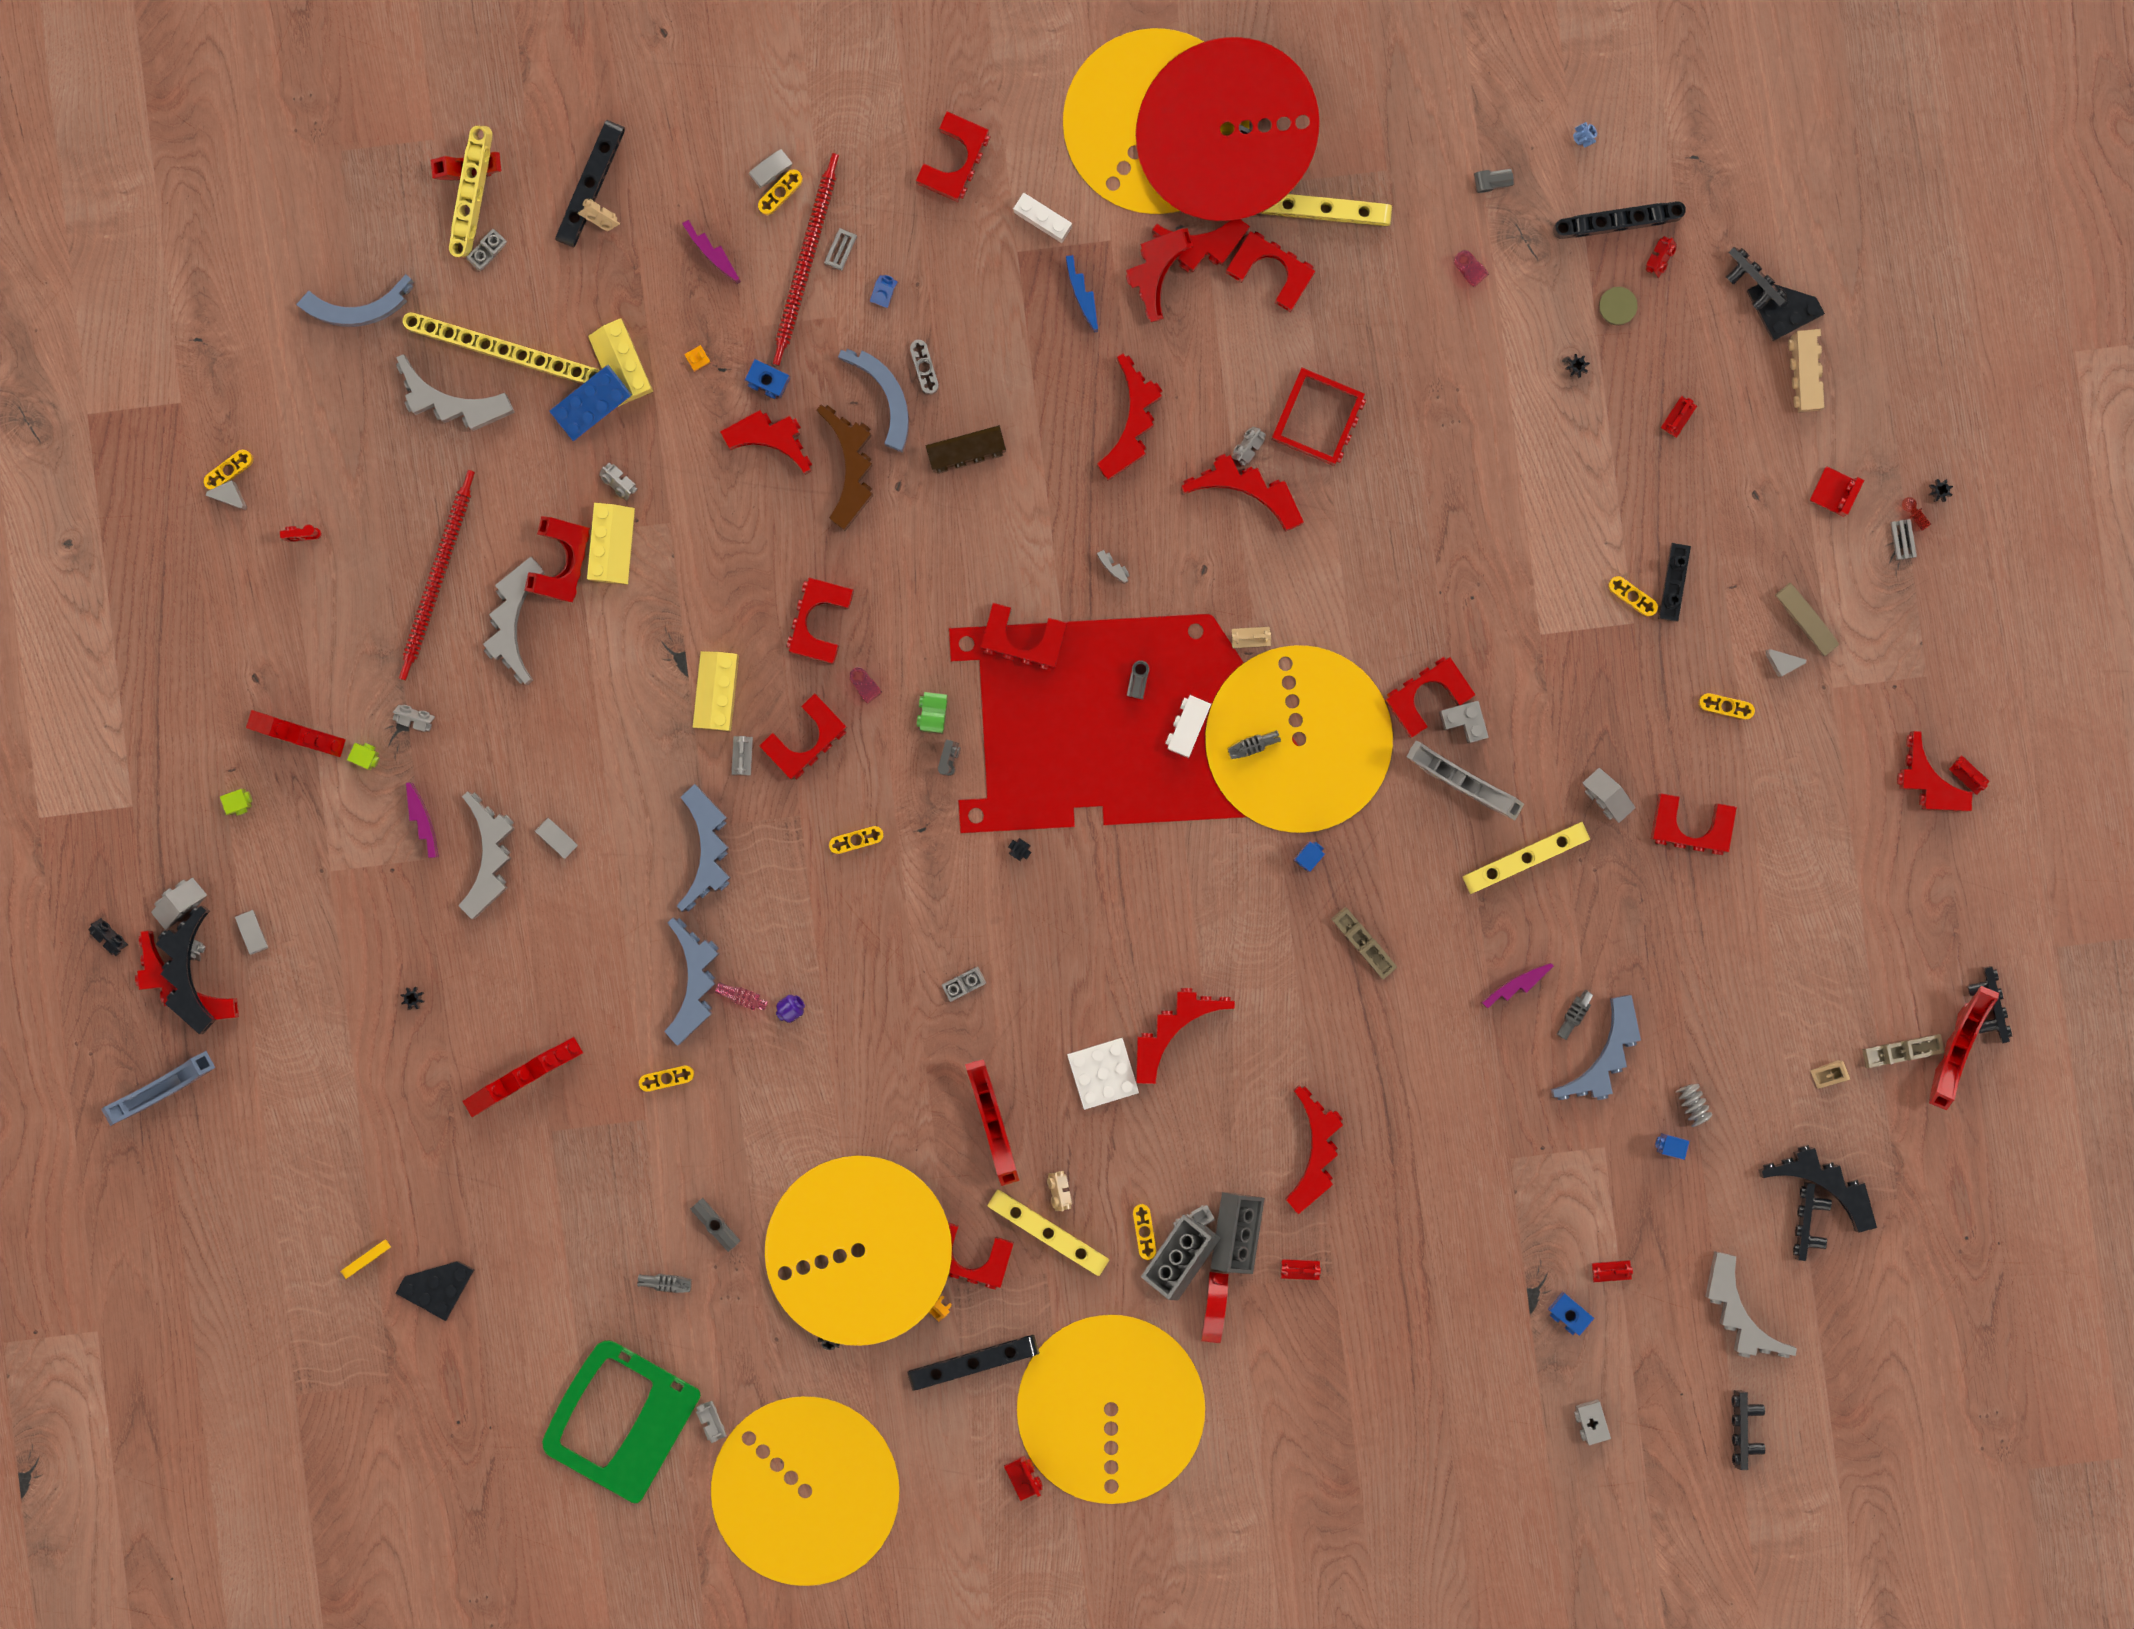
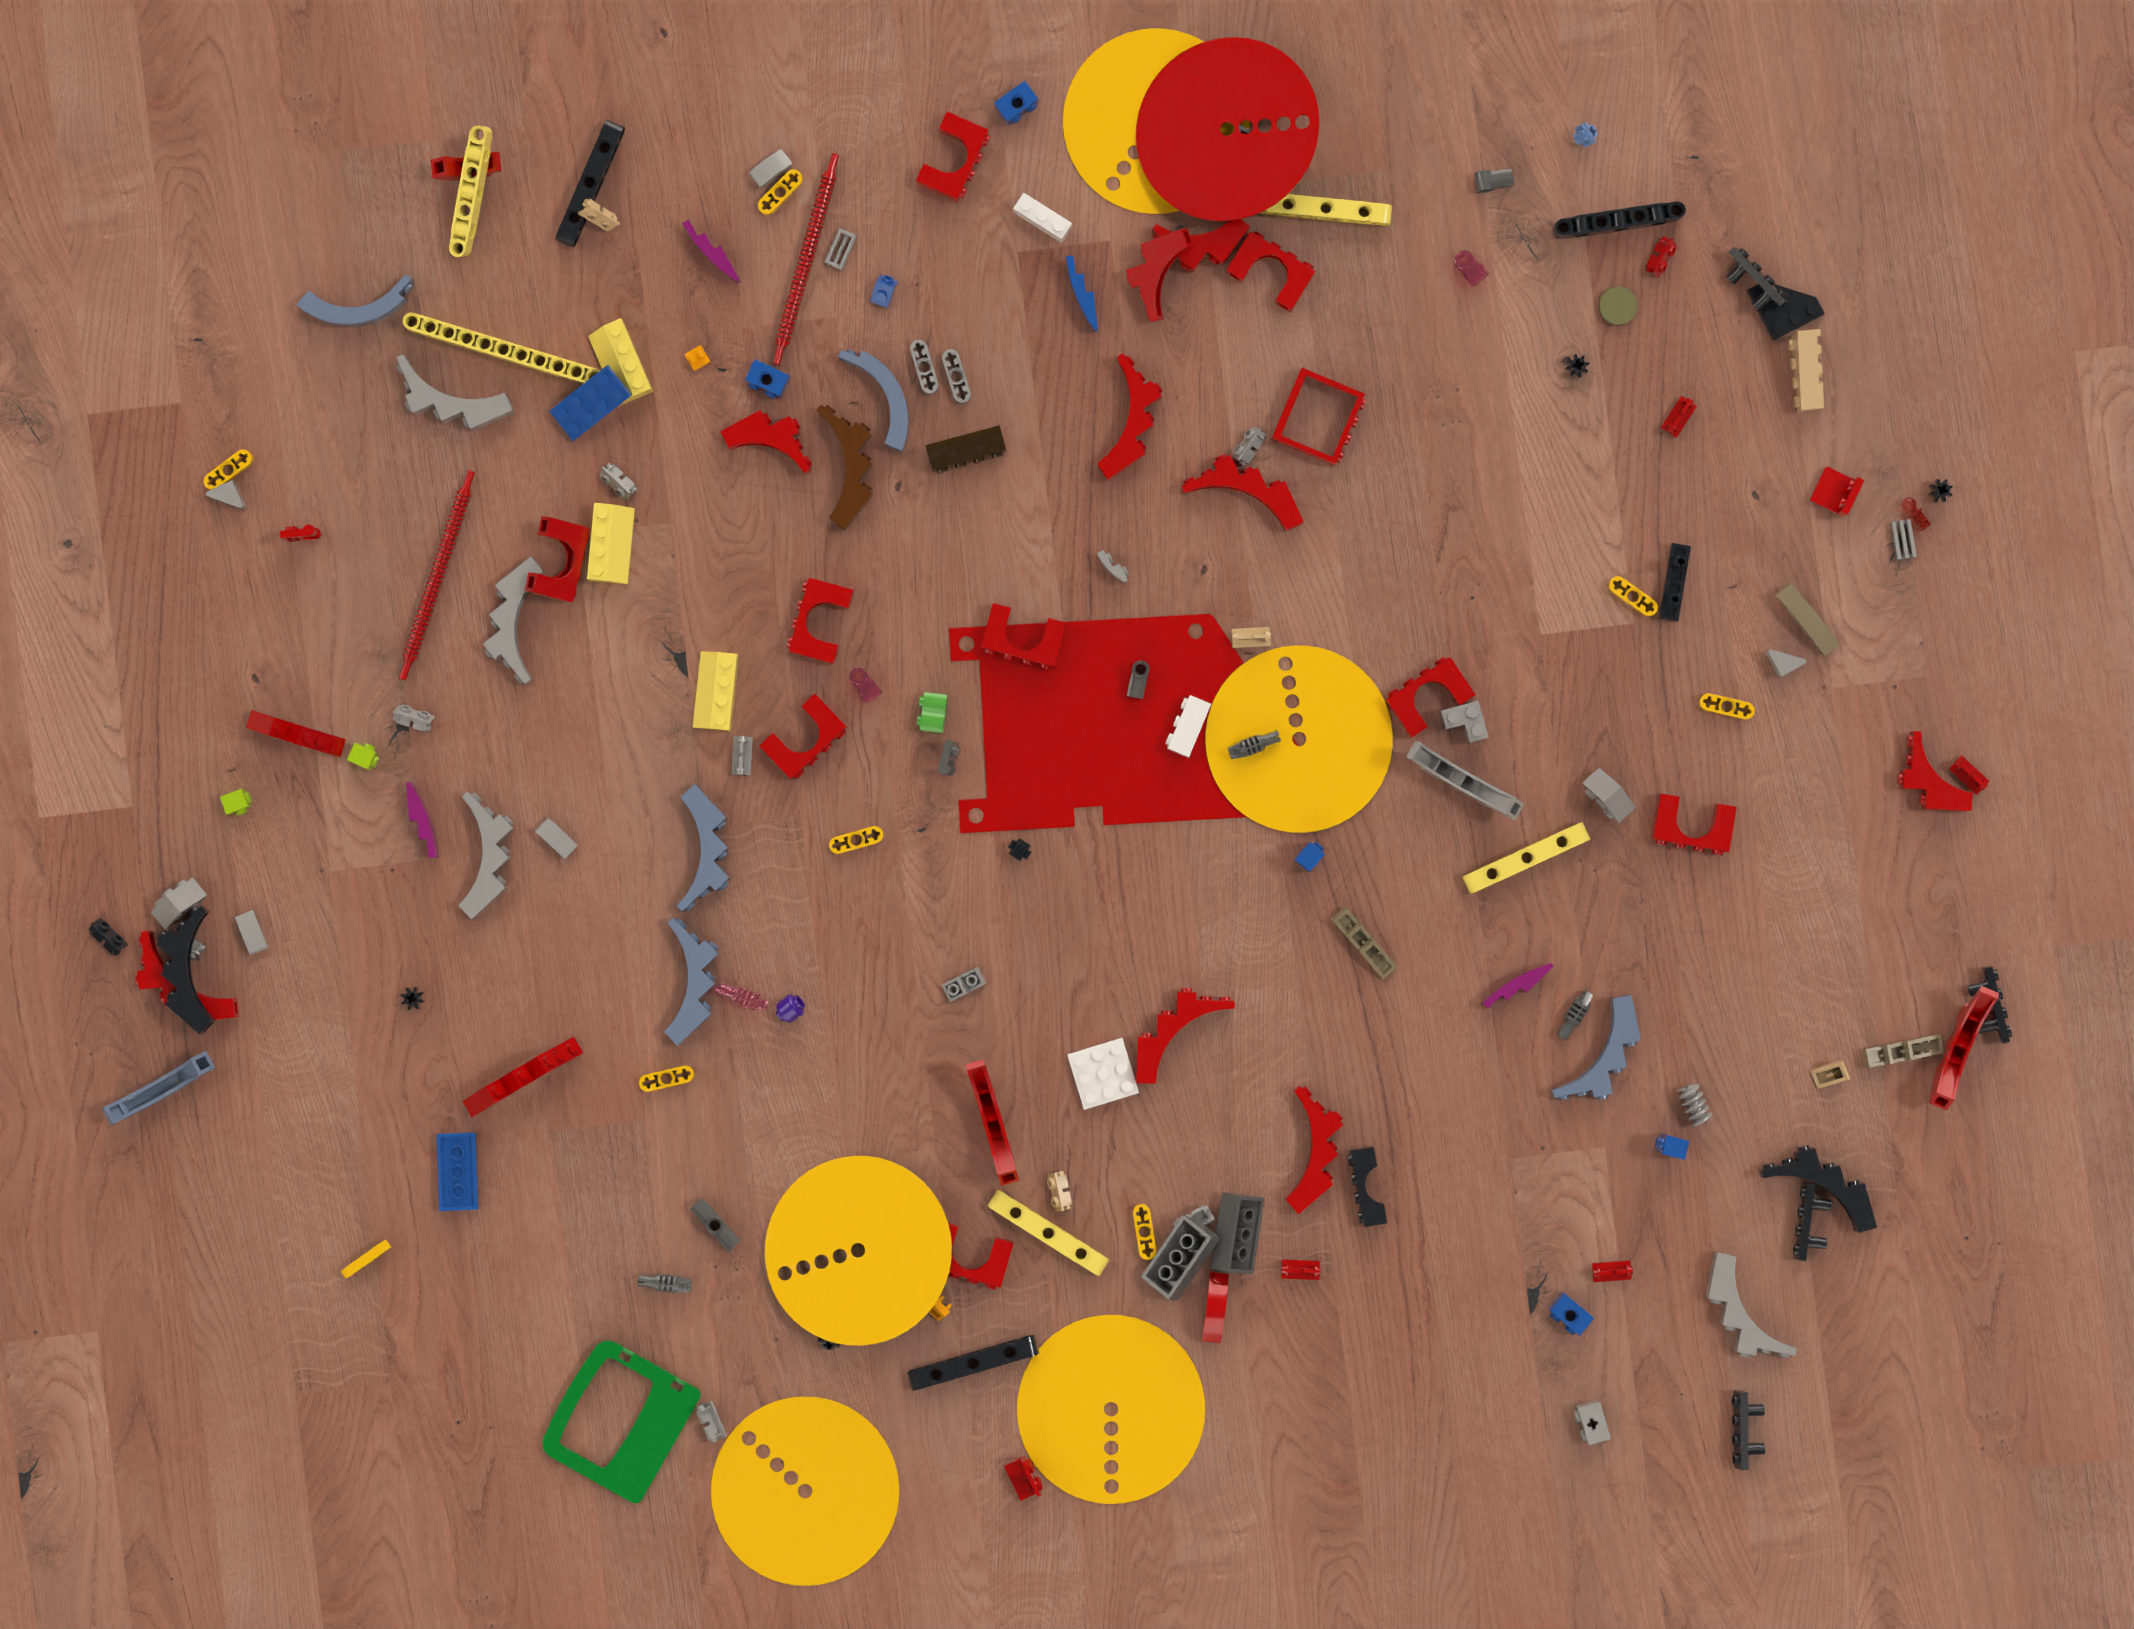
black plate [395,1261,475,1321] -> none
light grey slope [466,229,507,272] -> none
none -> blue plate [437,1132,479,1211]
none -> light grey beam [942,349,971,404]
none -> blue brick [994,81,1039,125]
none -> black arch [1347,1146,1387,1227]

